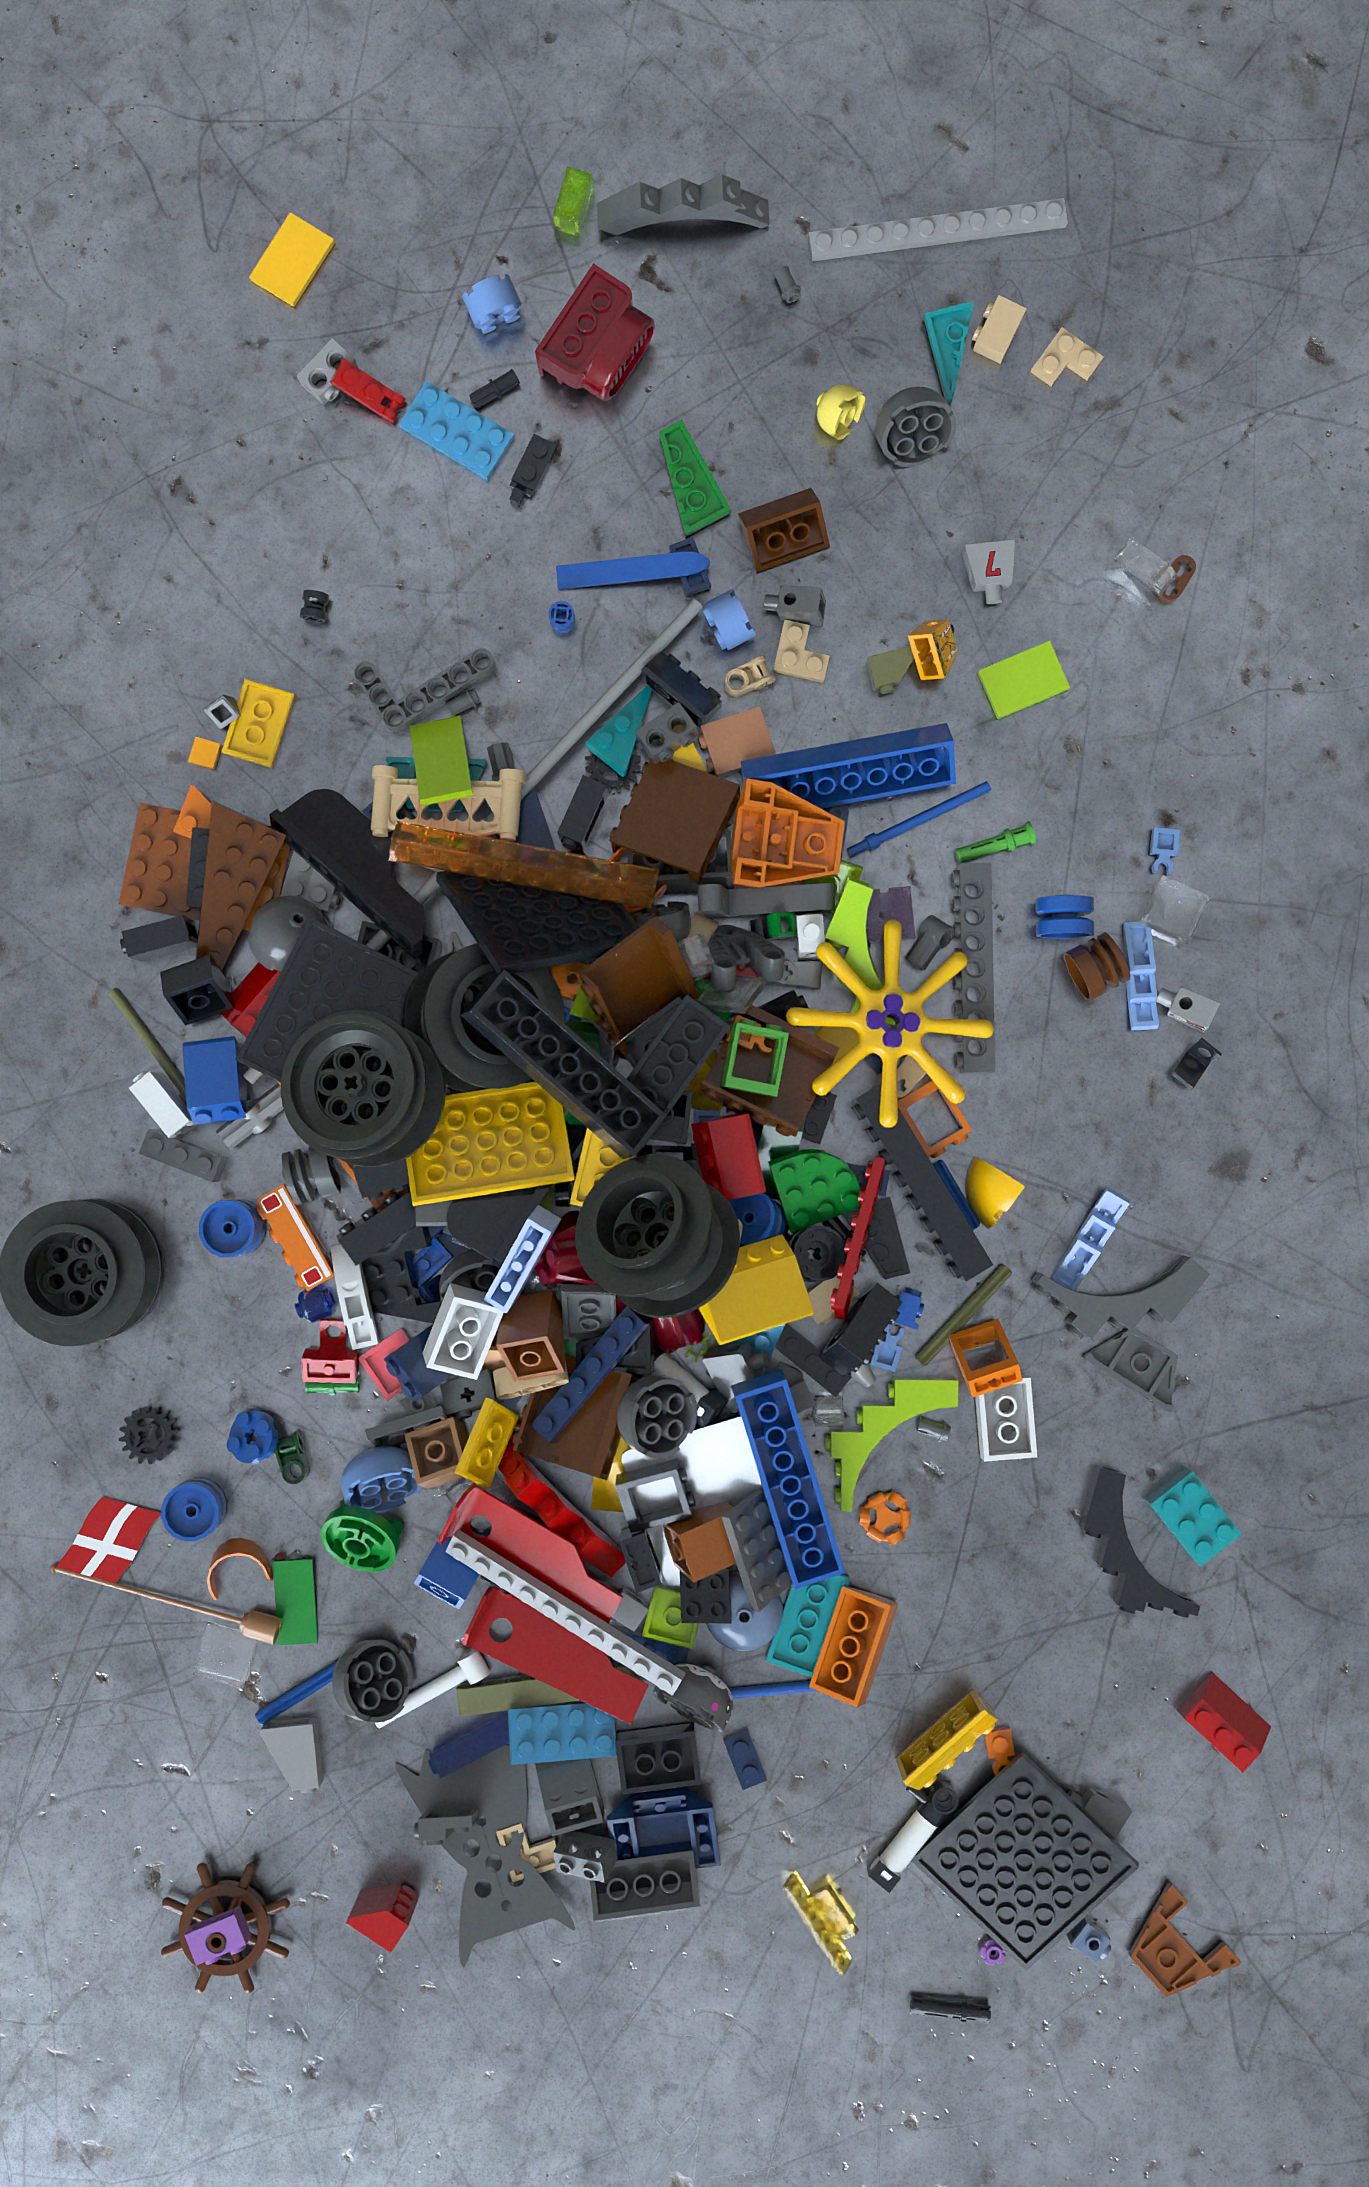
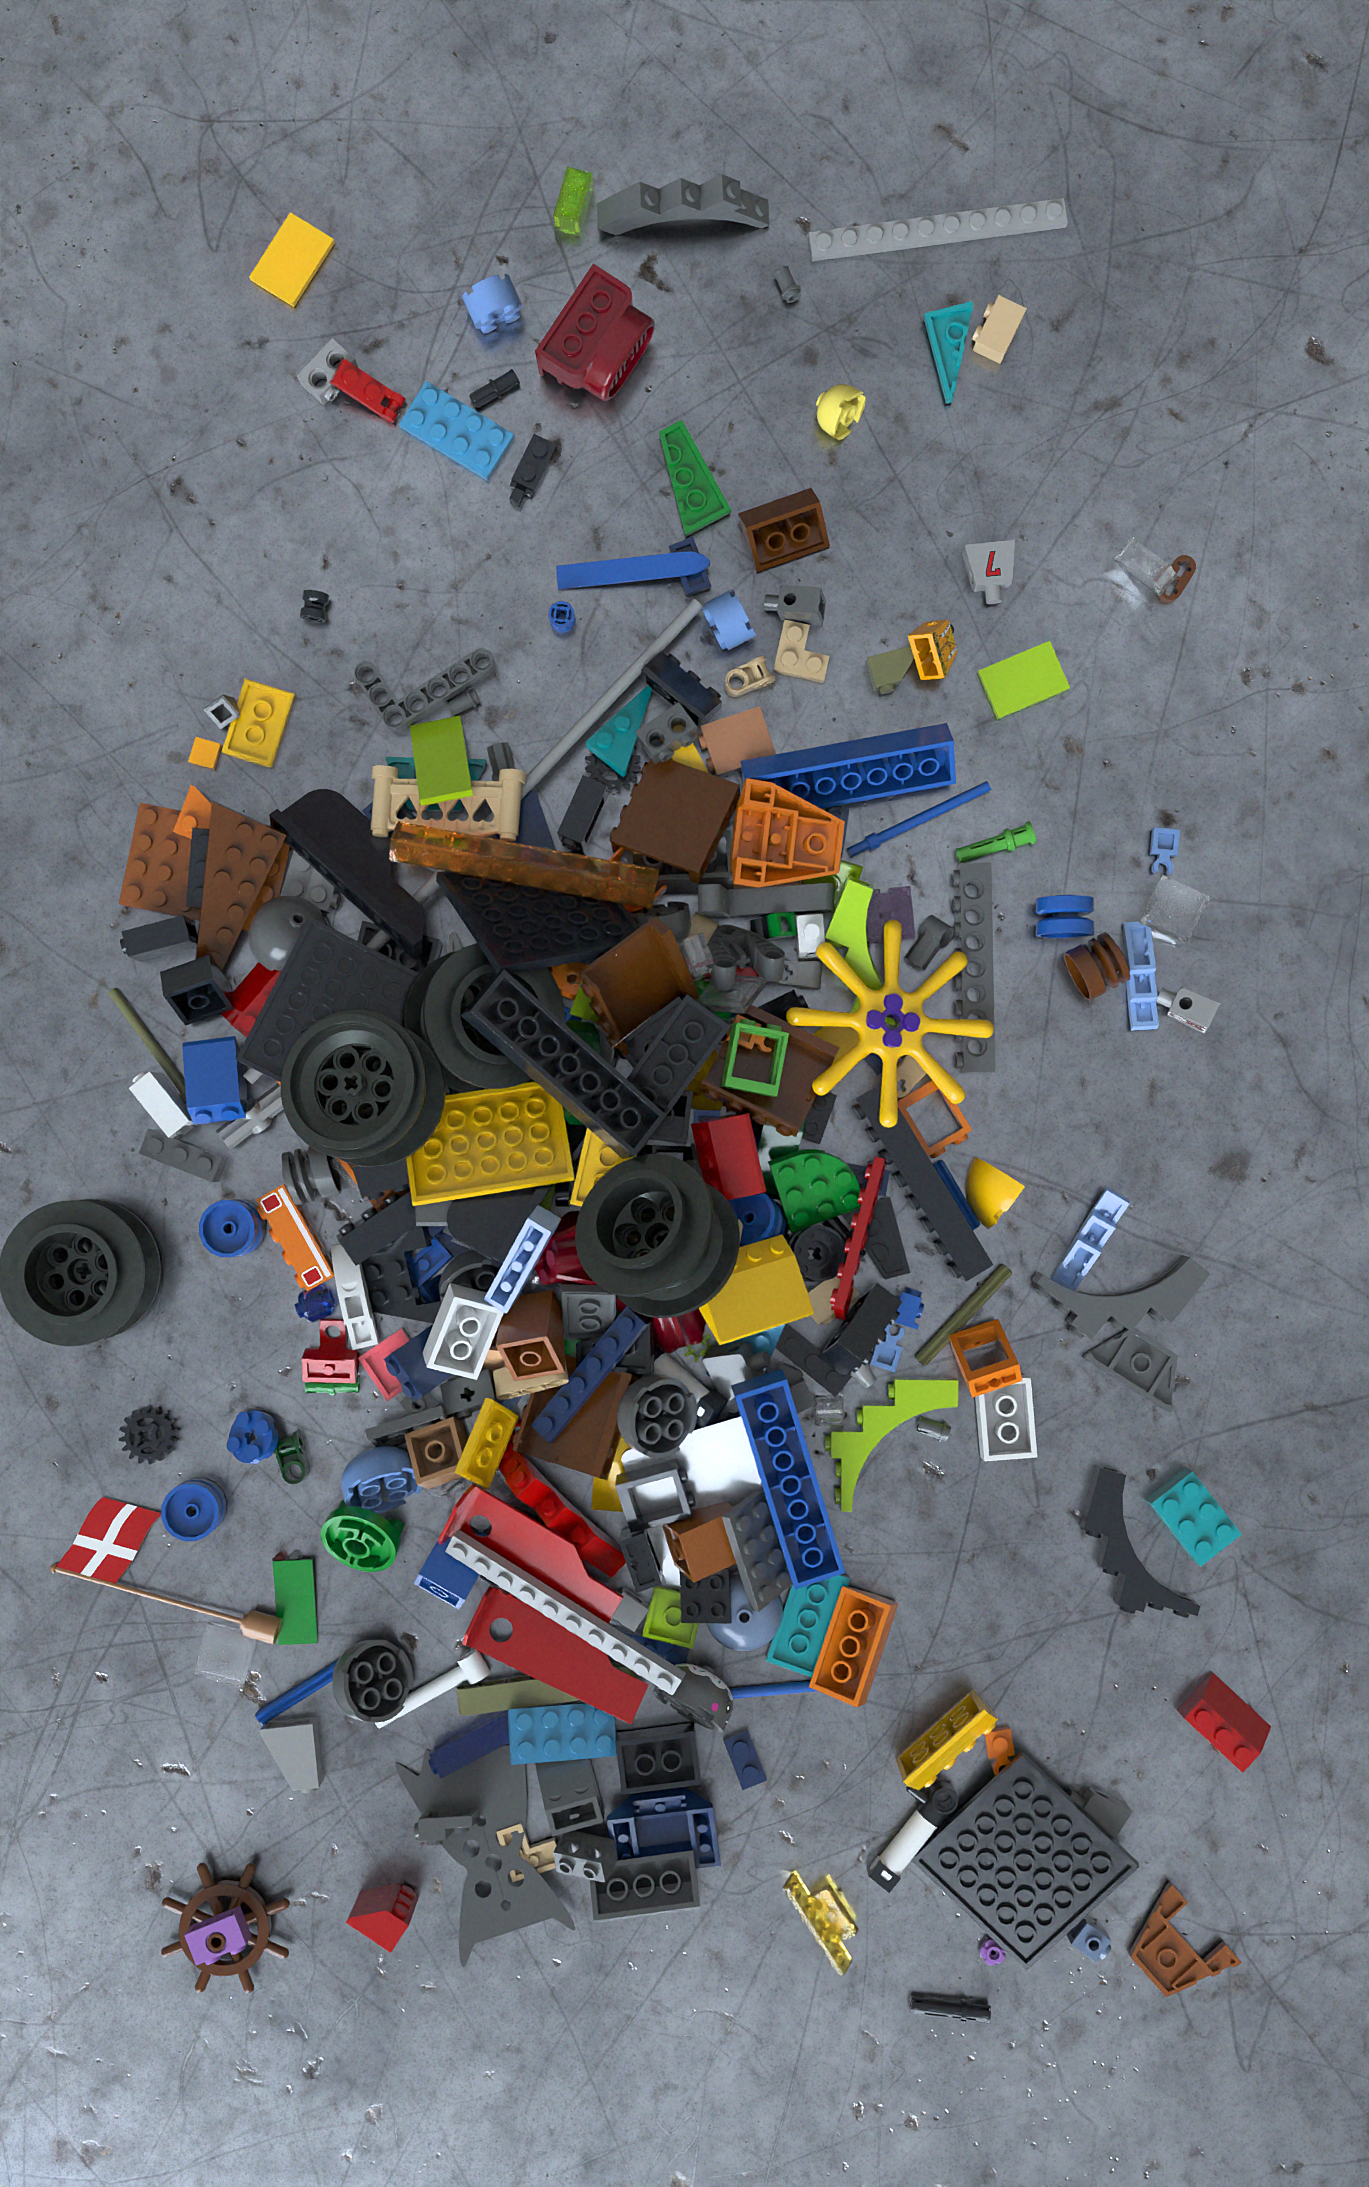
orange piece [207,1538,273,1600] -> none
orange piece [859,1490,911,1545] -> none
dark grey cylinder [876,386,956,467] -> none
tan plate [1031,327,1104,387] -> none
black bracket [1171,1038,1222,1090] -> none

